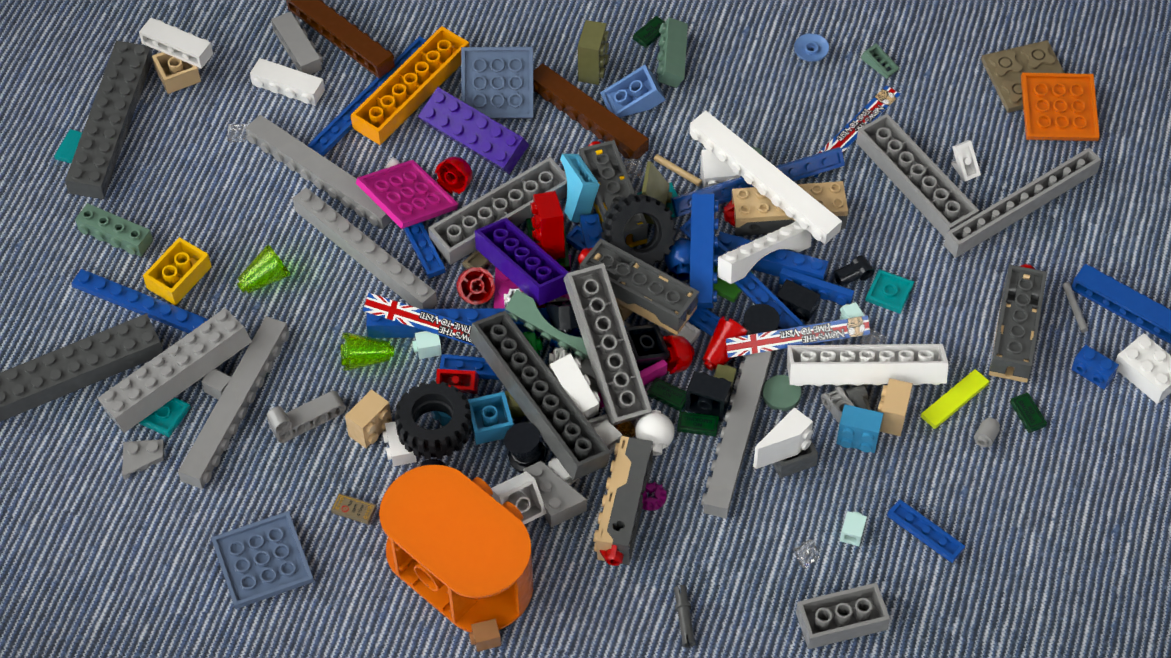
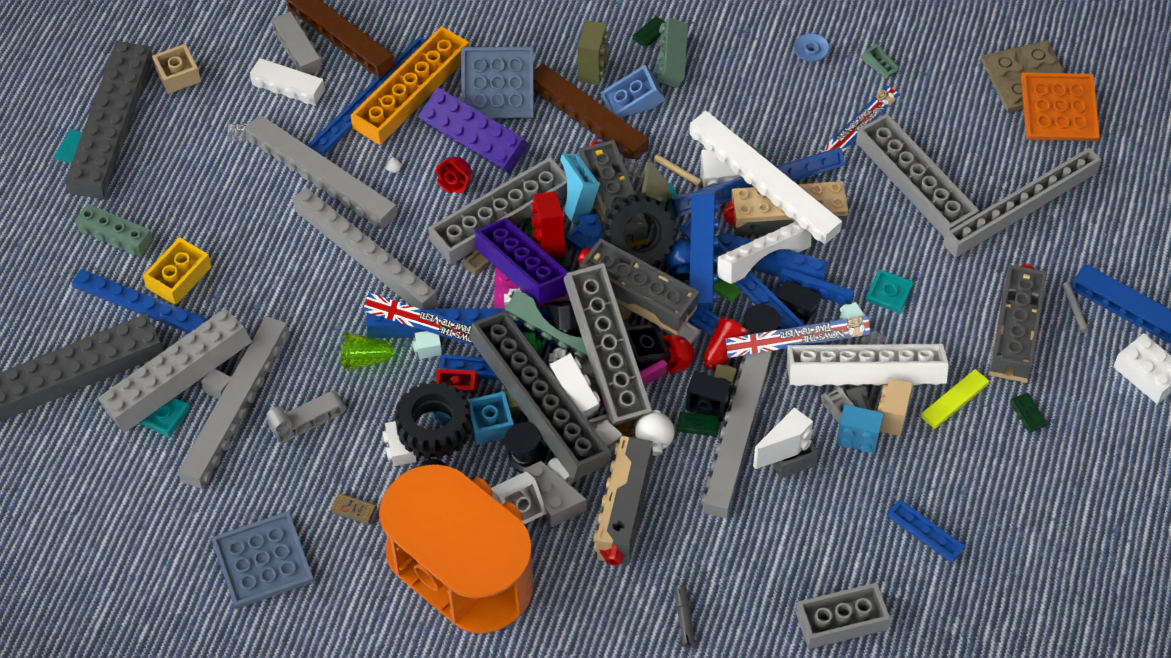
light grey wing [122,439,164,479] -> none
white brick [139,18,213,69] -> none
clear neon green cone [237,244,291,294] -> none
tan brick [345,389,392,448] -> none
dark pink piece [356,160,459,229] -> none
blue plate [403,222,446,279] -> none
red cylinder [456,267,495,305] -> none
medium nougat brick [469,619,501,652] -> none
magenta gear [641,481,667,511] -> none
dark green tile [647,377,687,412] -> none
sand green tile [762,375,801,411] -> none
clear tile [793,539,820,568] -> none
black piece [834,255,874,286] -> none
light aqua brick [840,511,867,546] -> none
white slope [951,140,981,181] -> none
light grey brick [974,417,1000,447] -> none
blue brick [1071,344,1119,390] -> none

